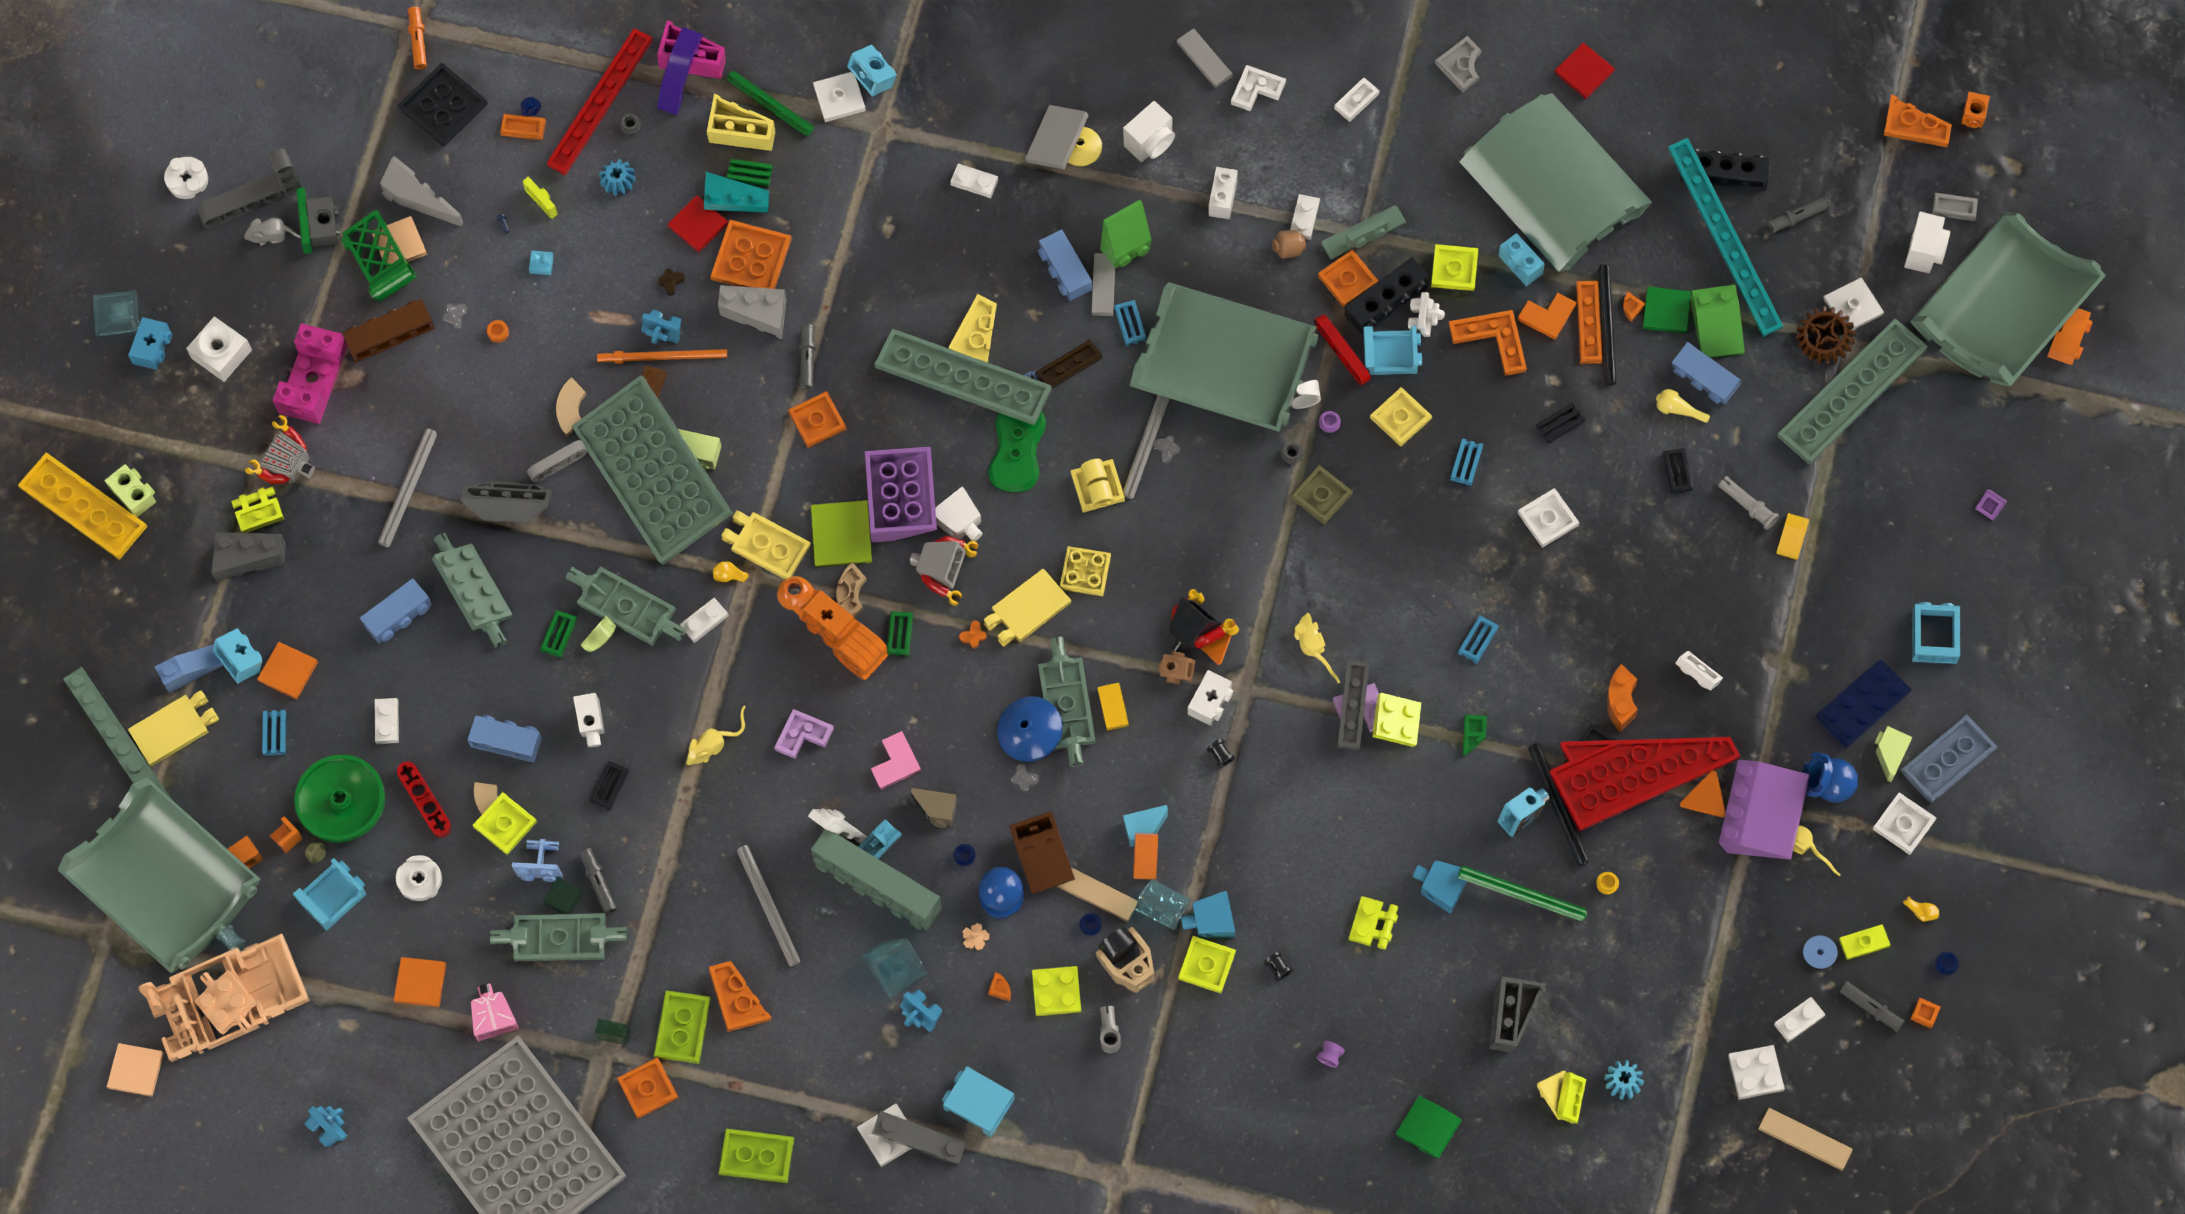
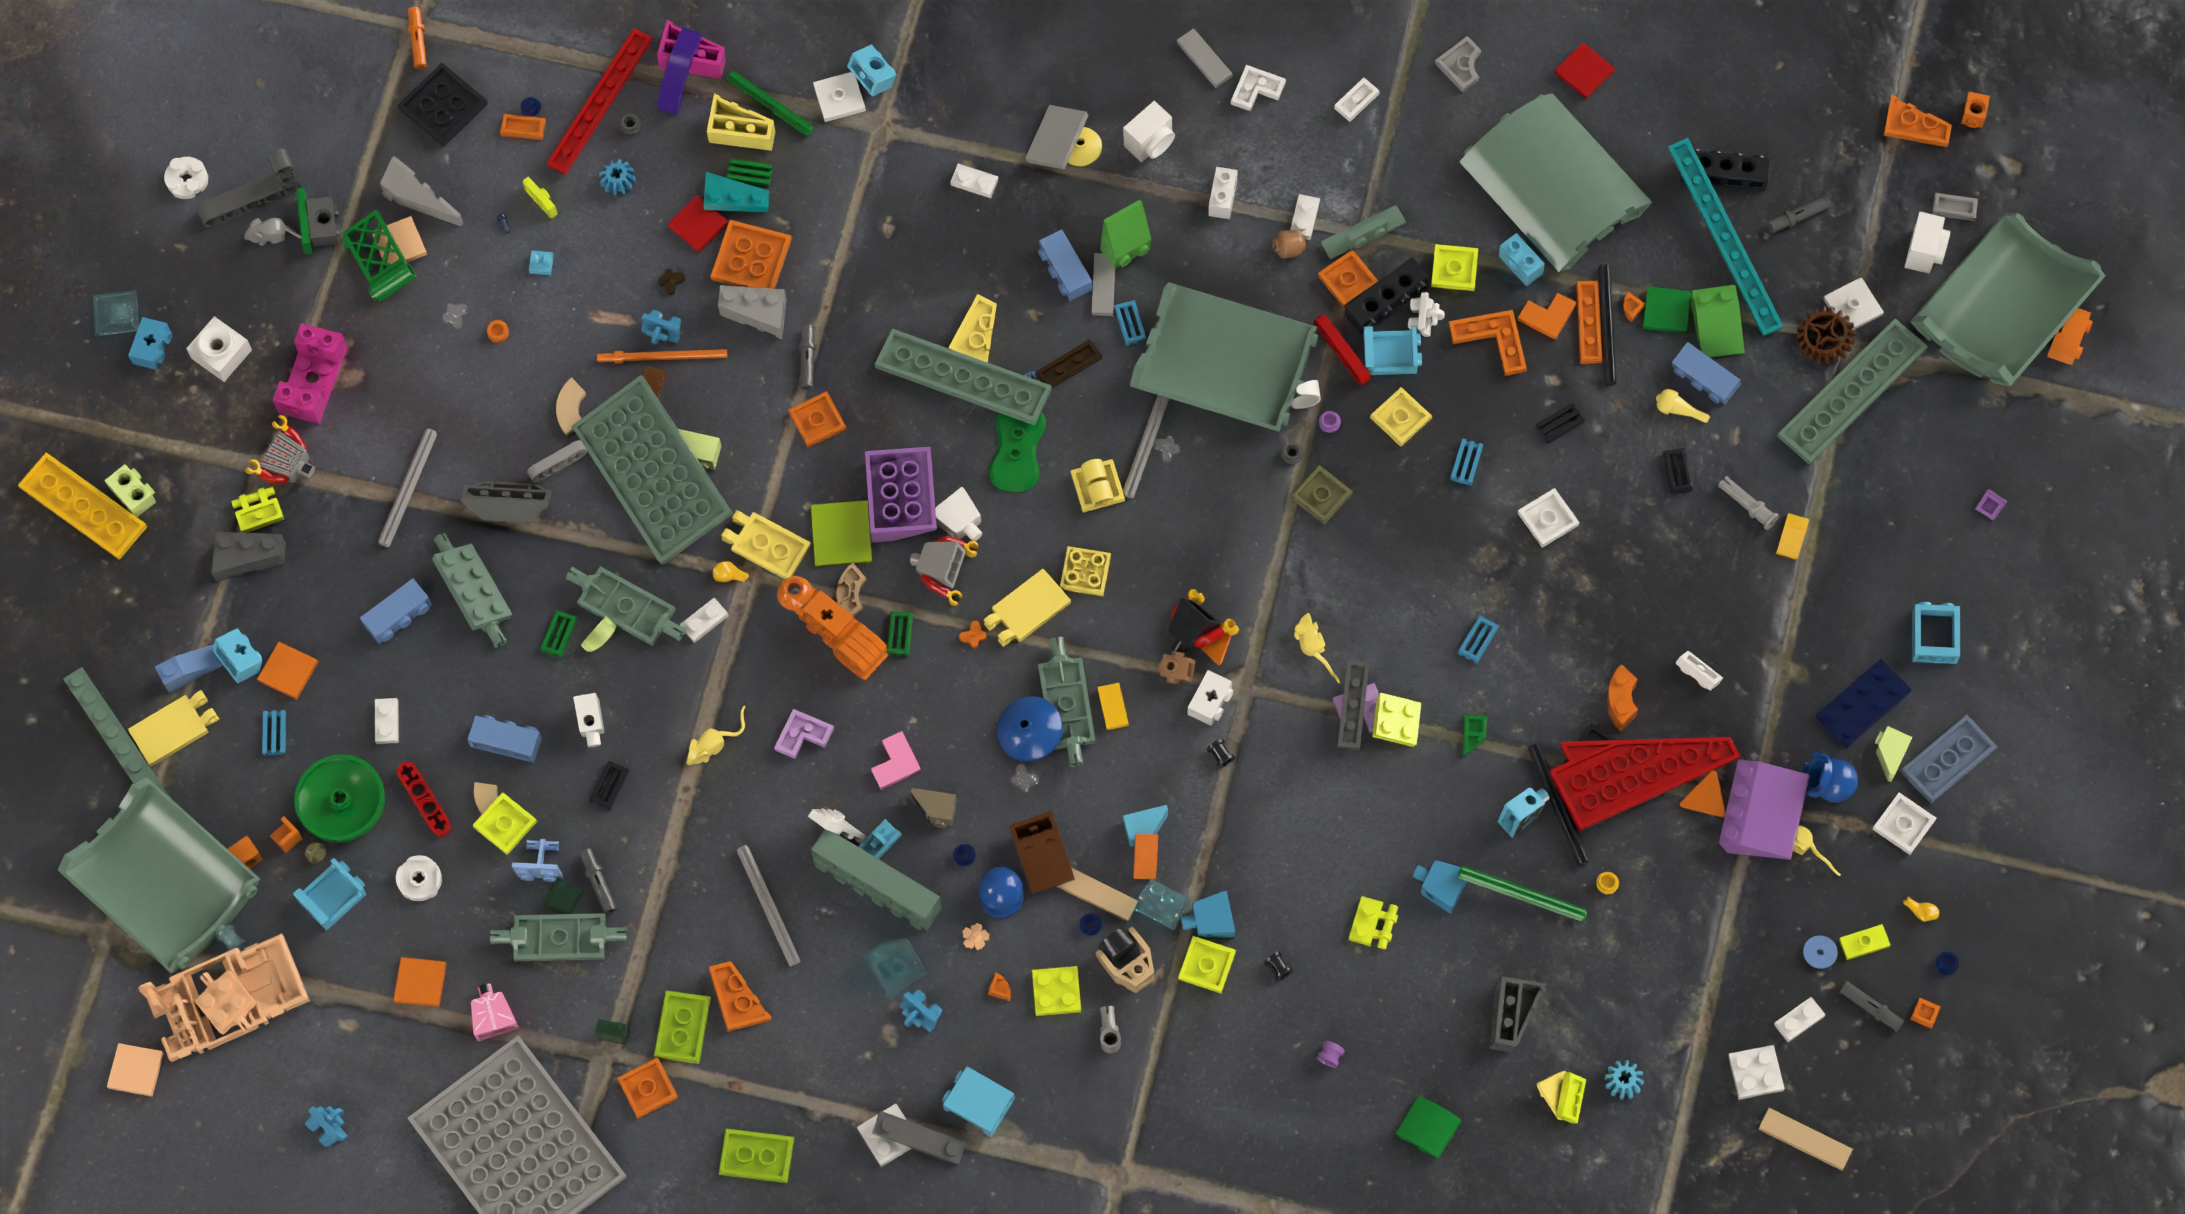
reddish brown brick [342,299,435,363] -> none

